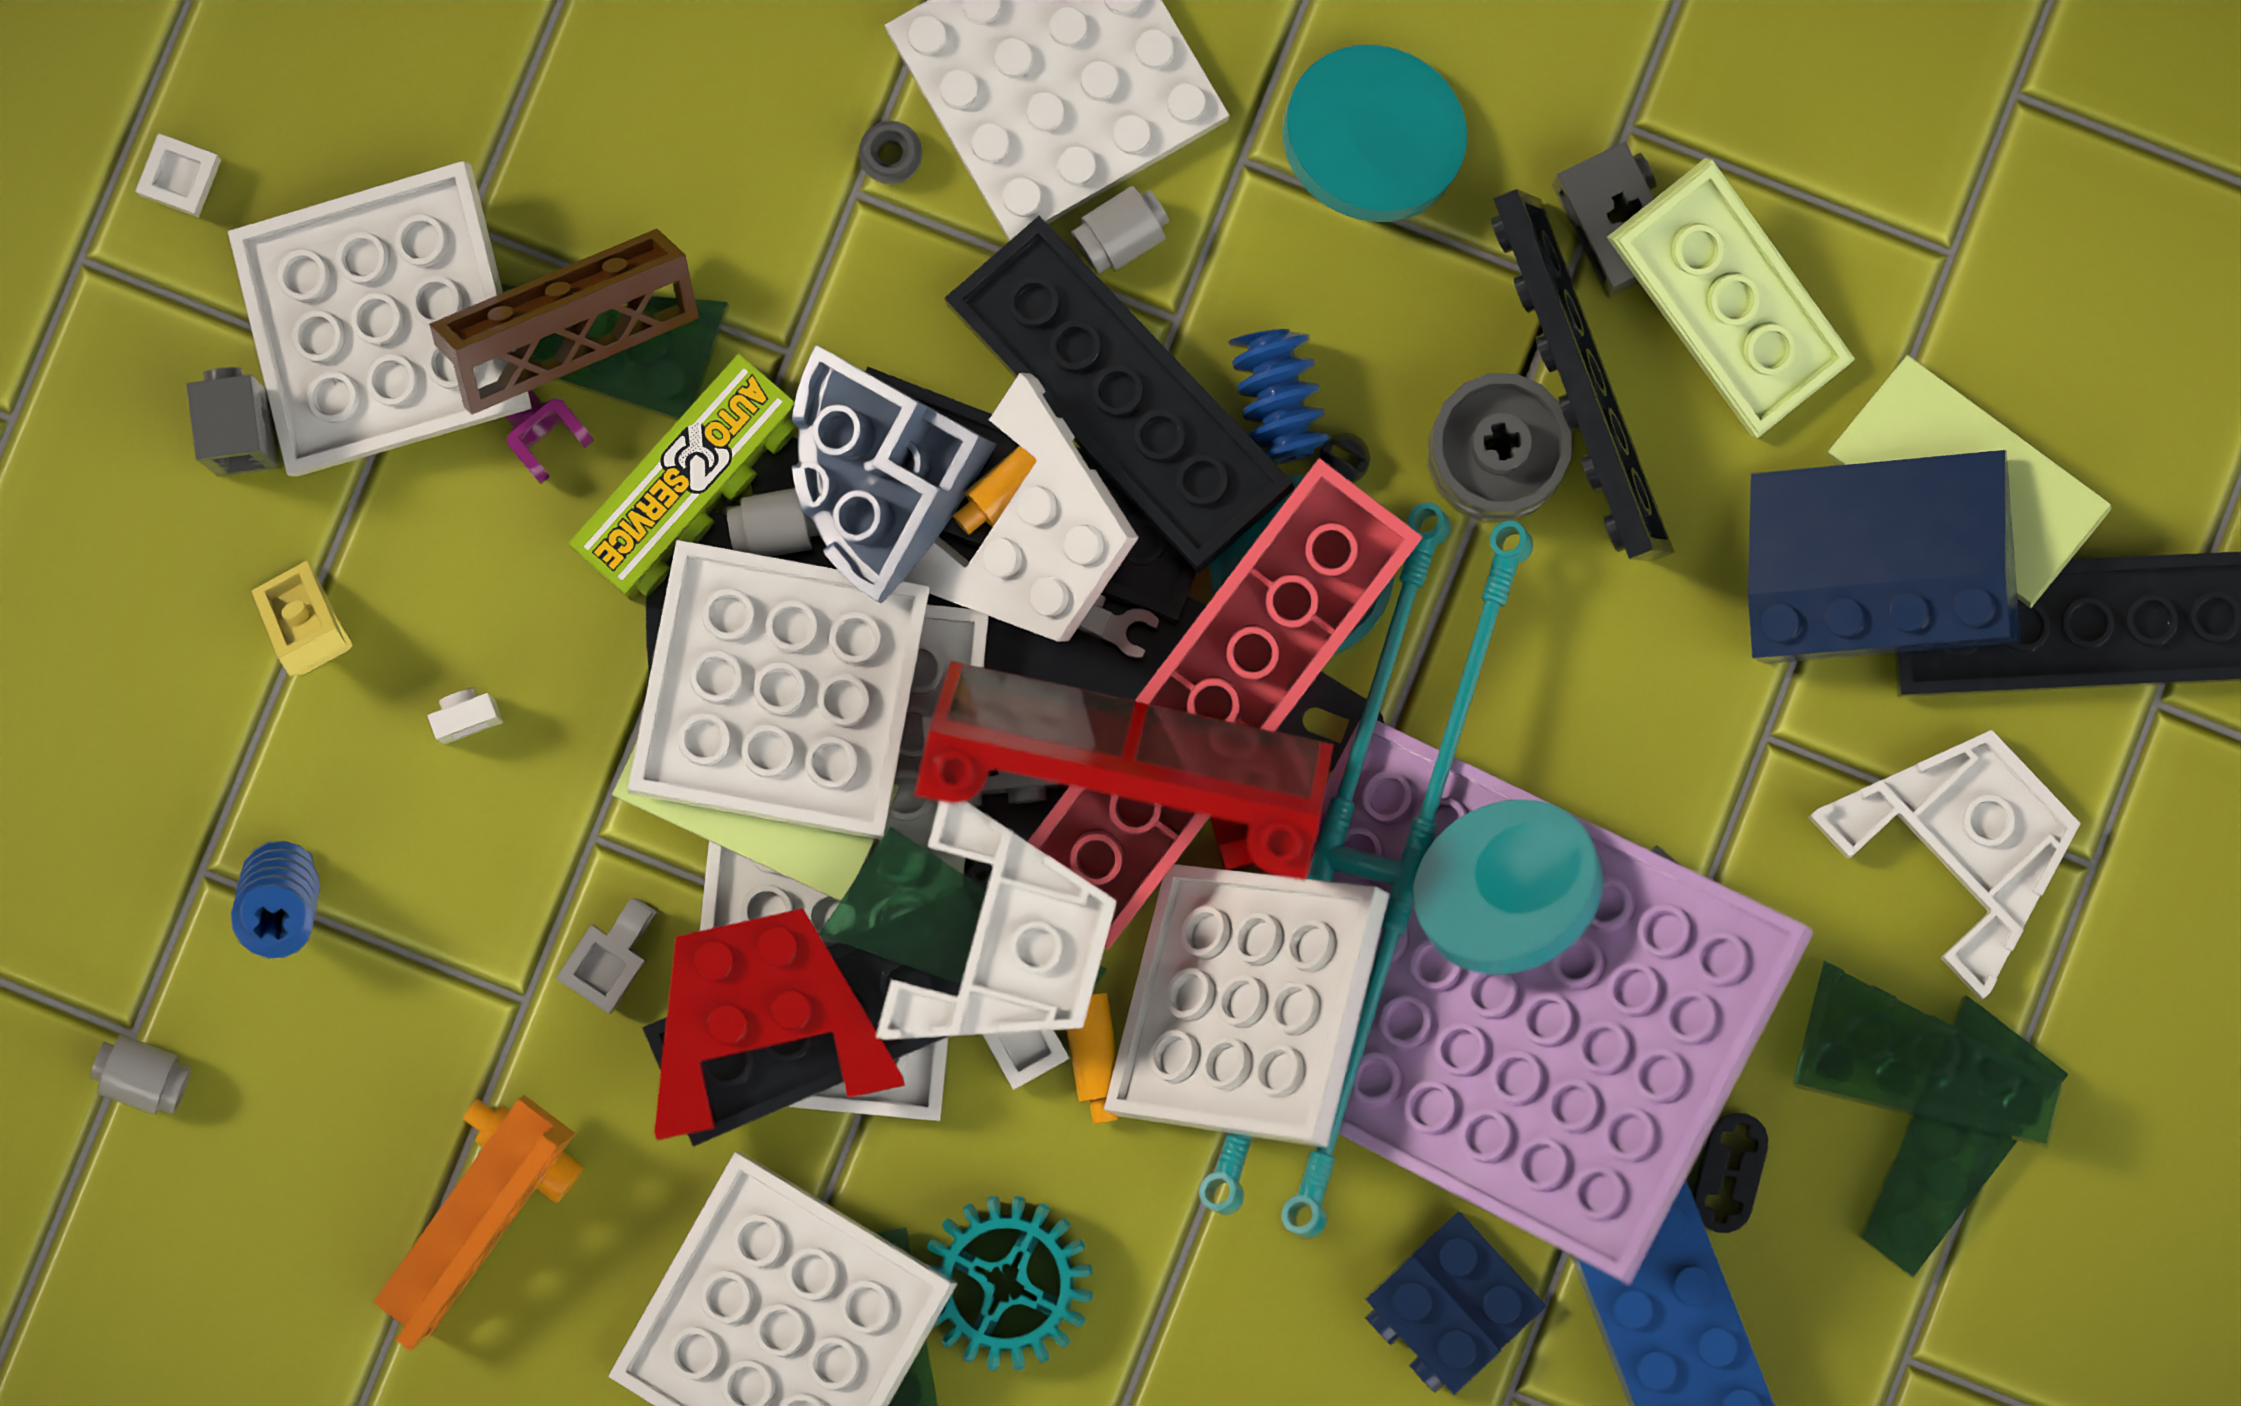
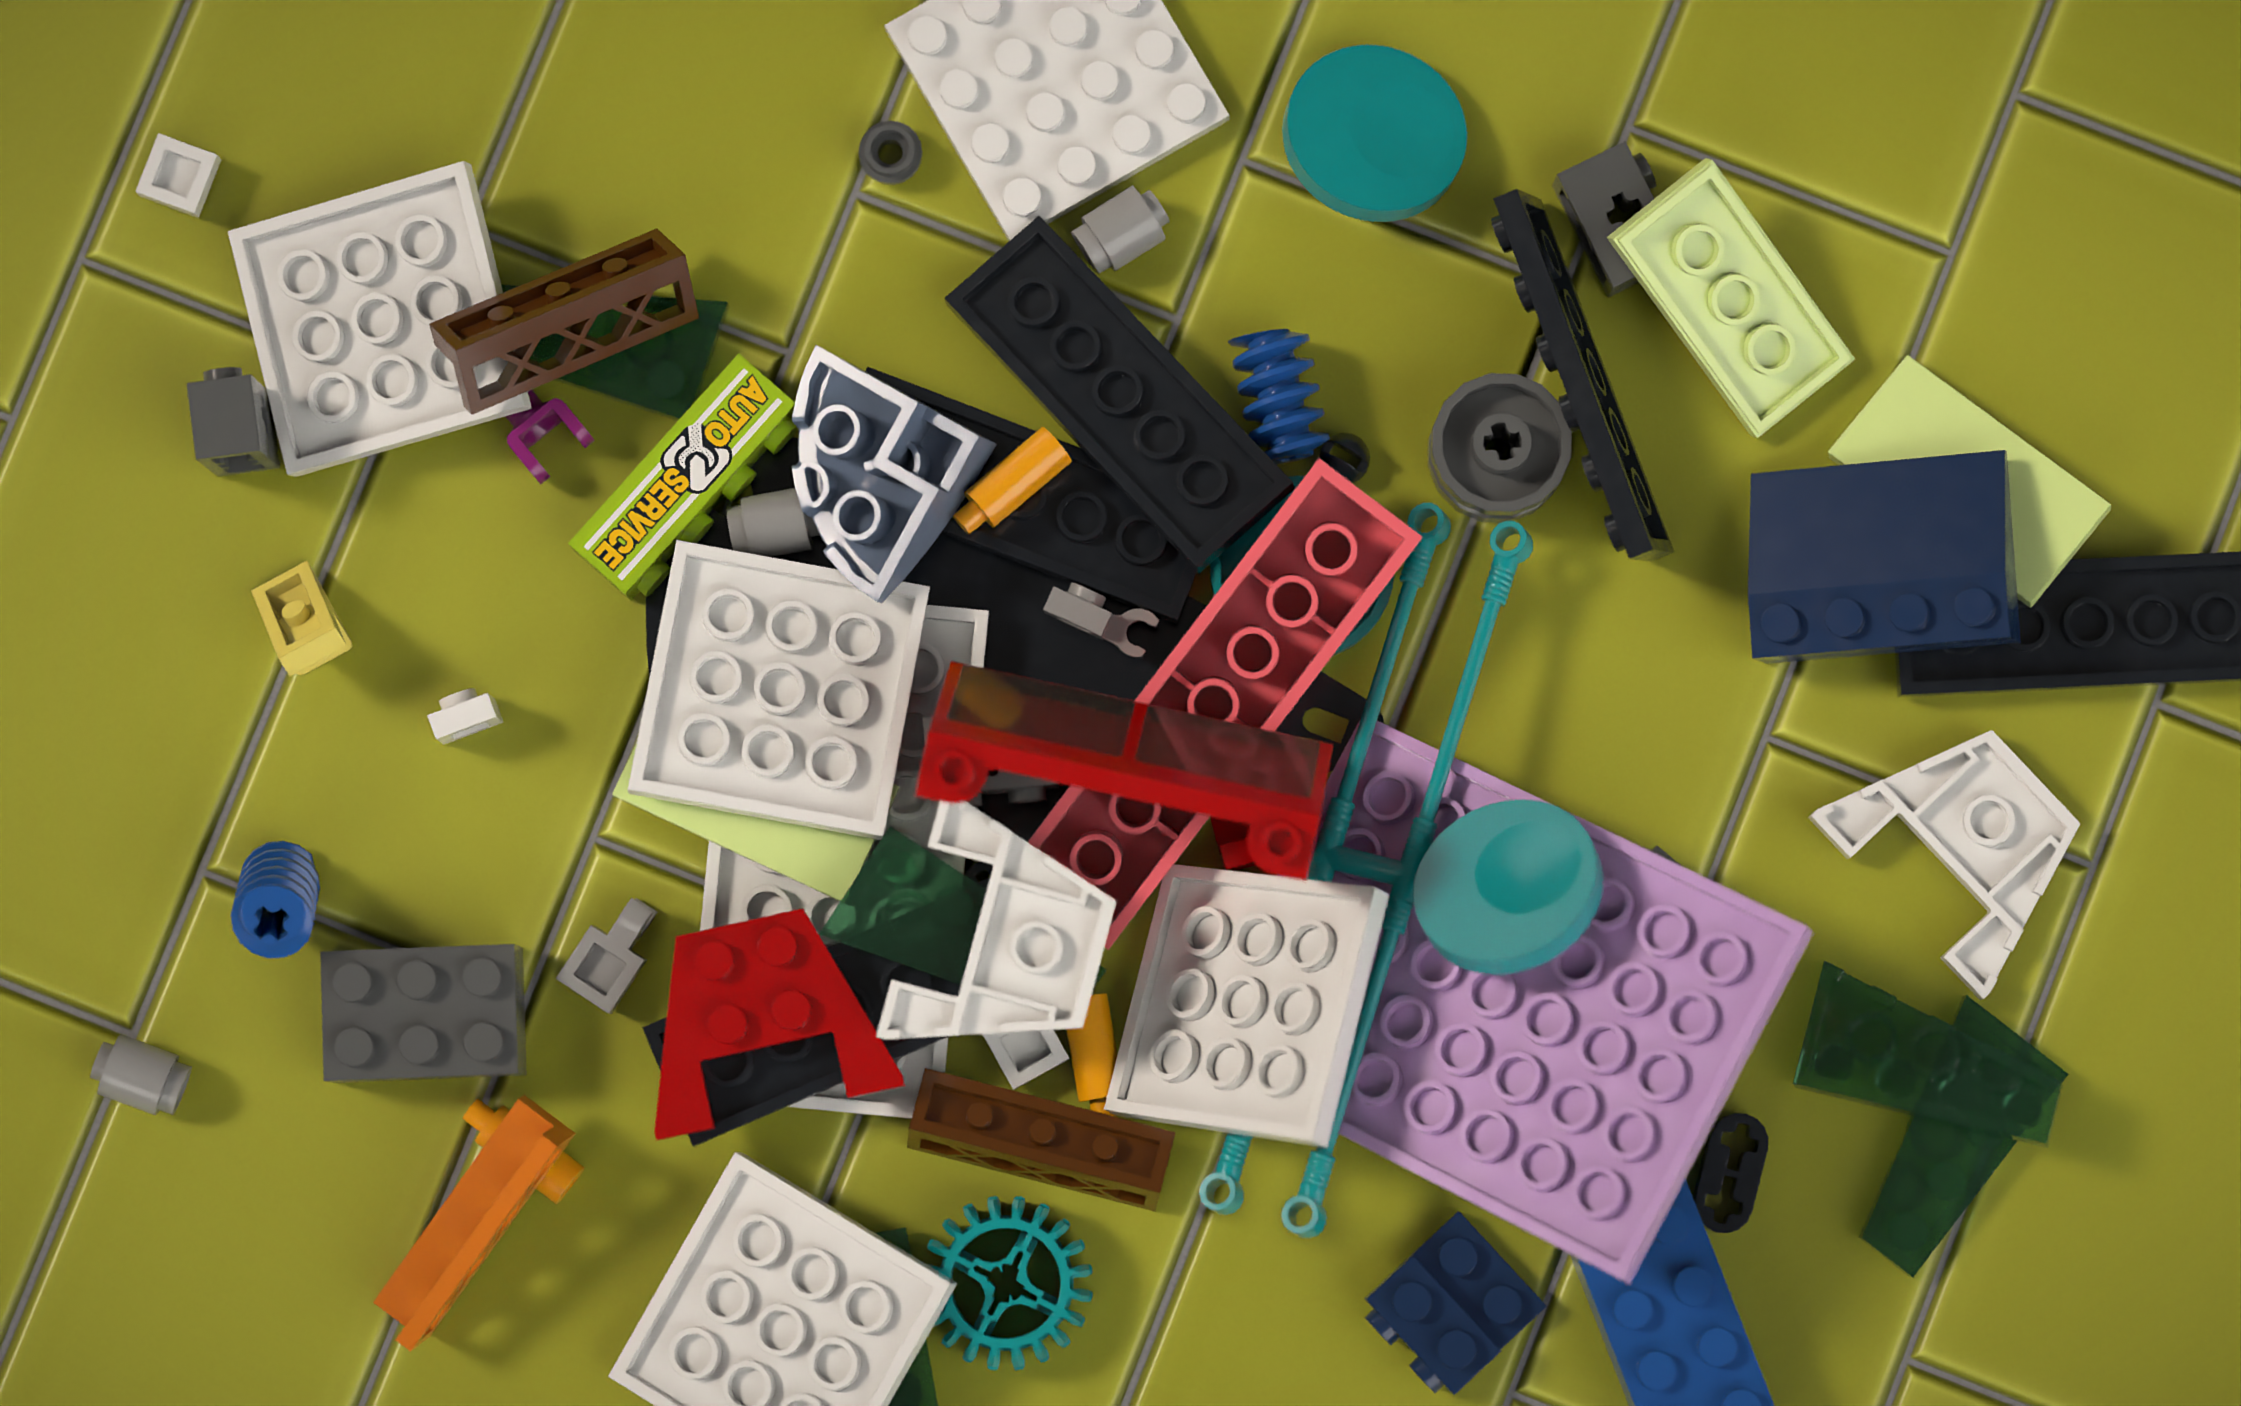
white wing [902,373,1138,642] -> none
none -> dark grey brick [320,944,527,1083]
none -> reddish brown fence [907,1068,1176,1211]

